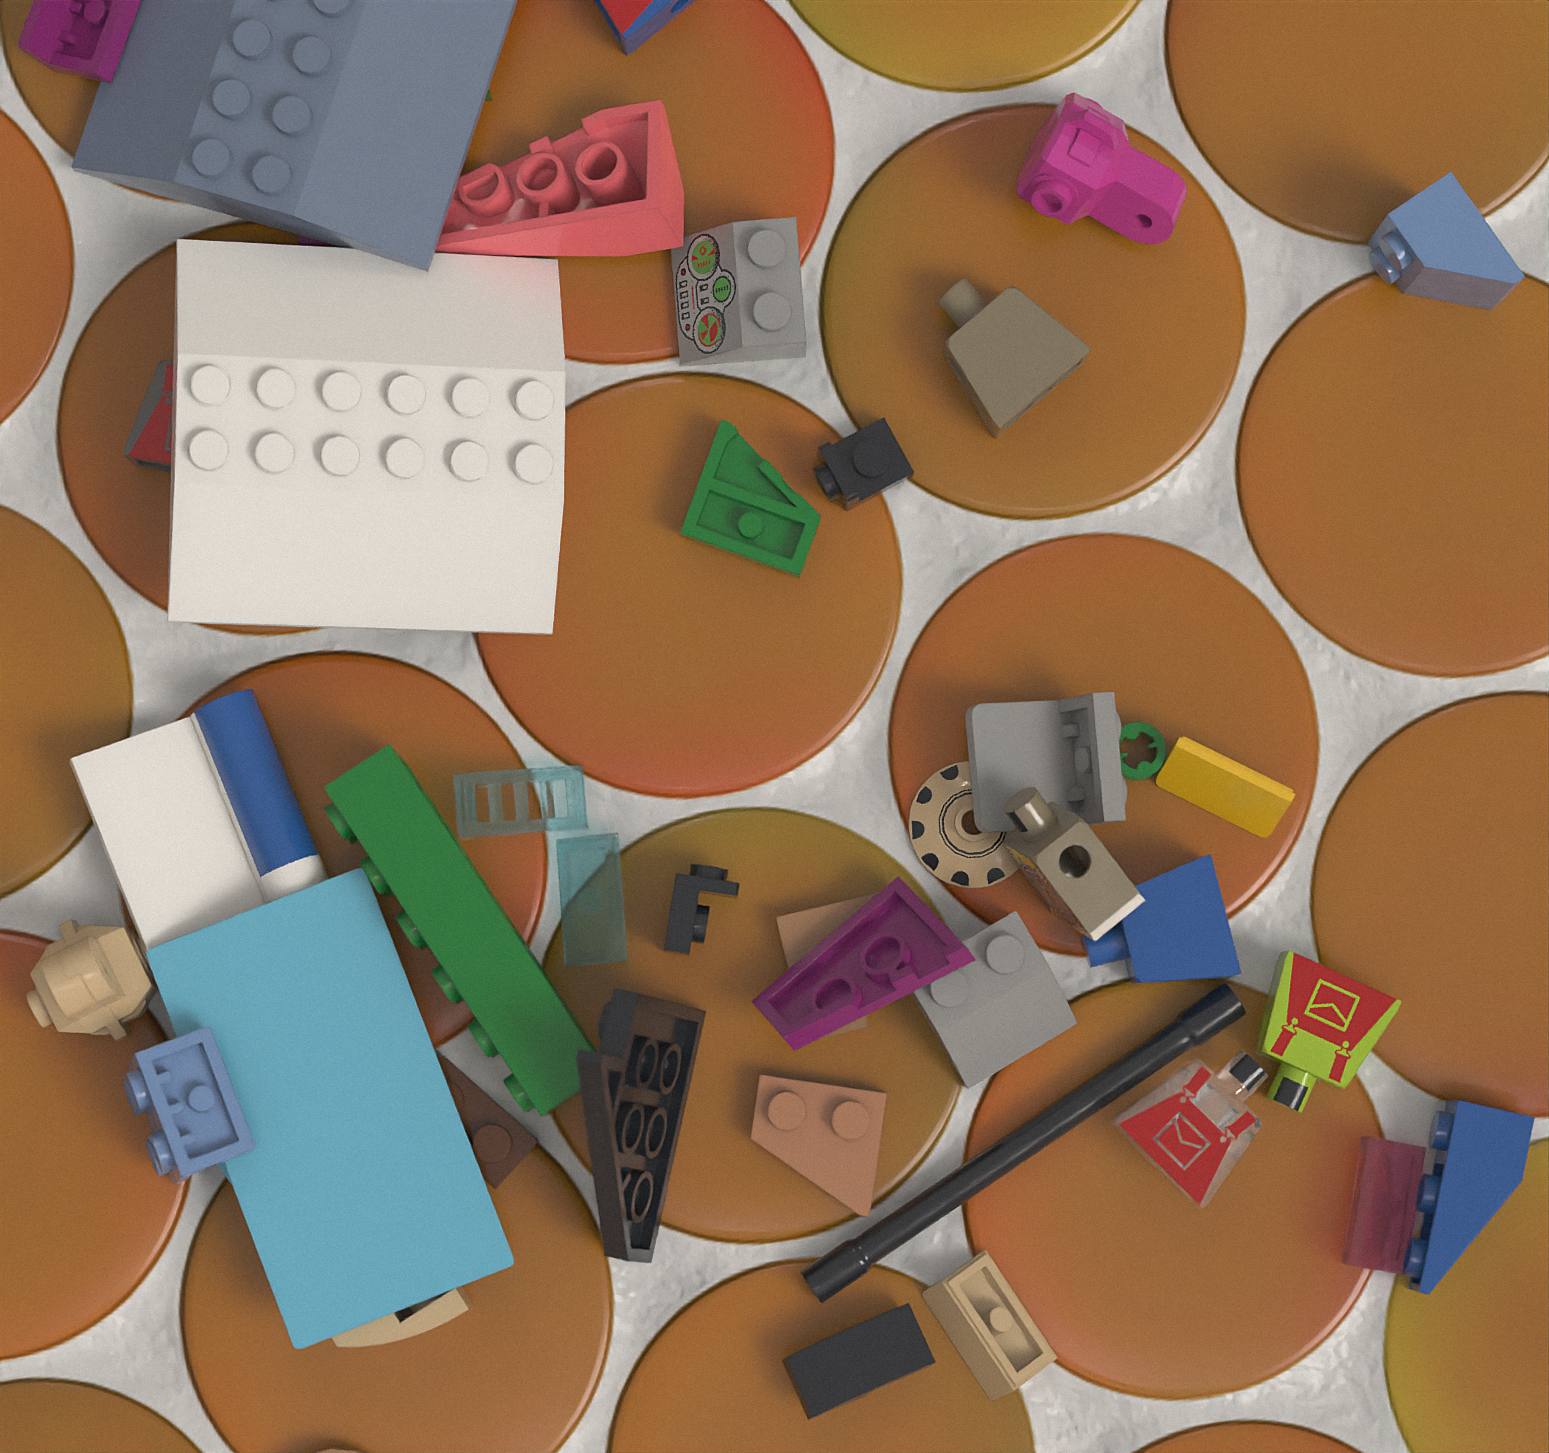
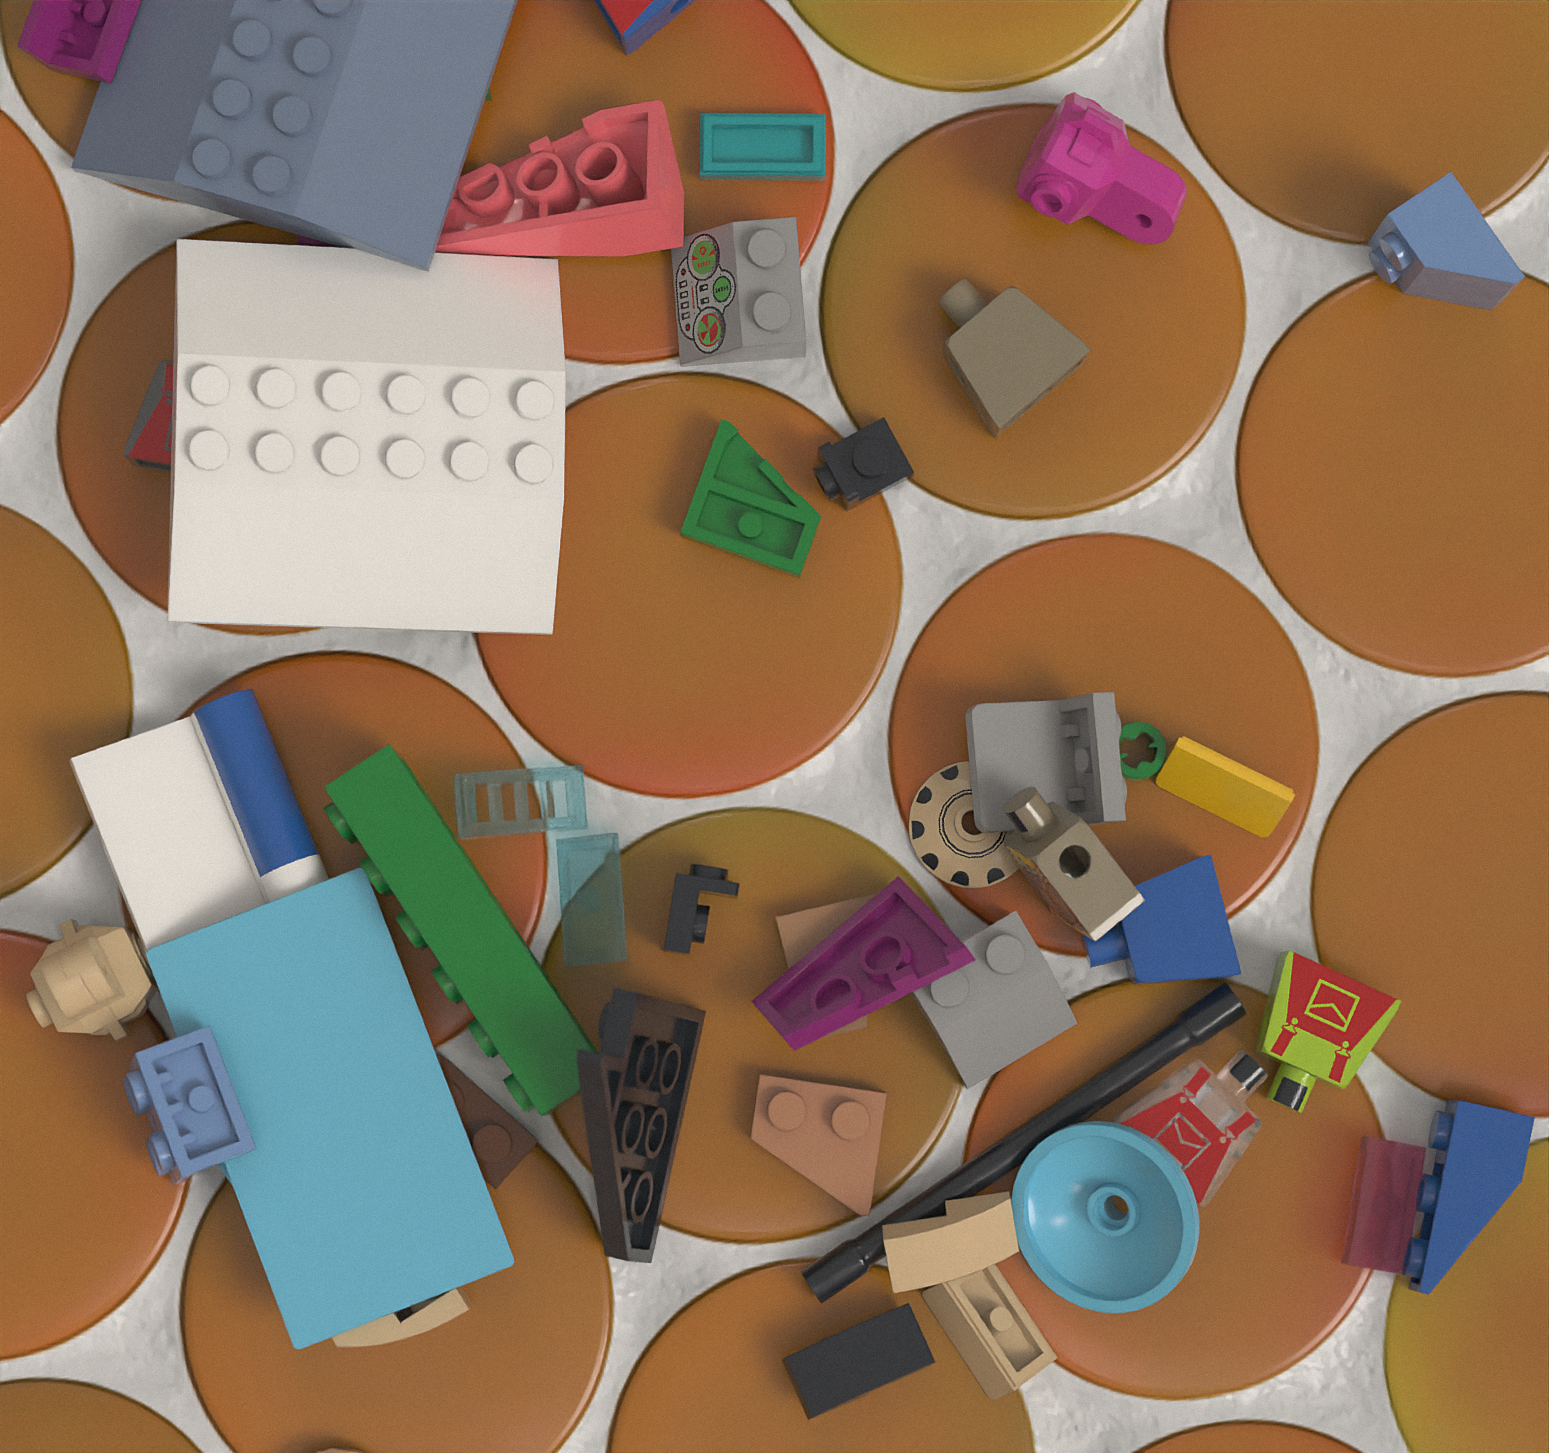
none -> teal tile [700,113,826,181]
none -> tan slope [882,1191,1019,1293]
none -> medium azure dish [1011,1121,1200,1313]

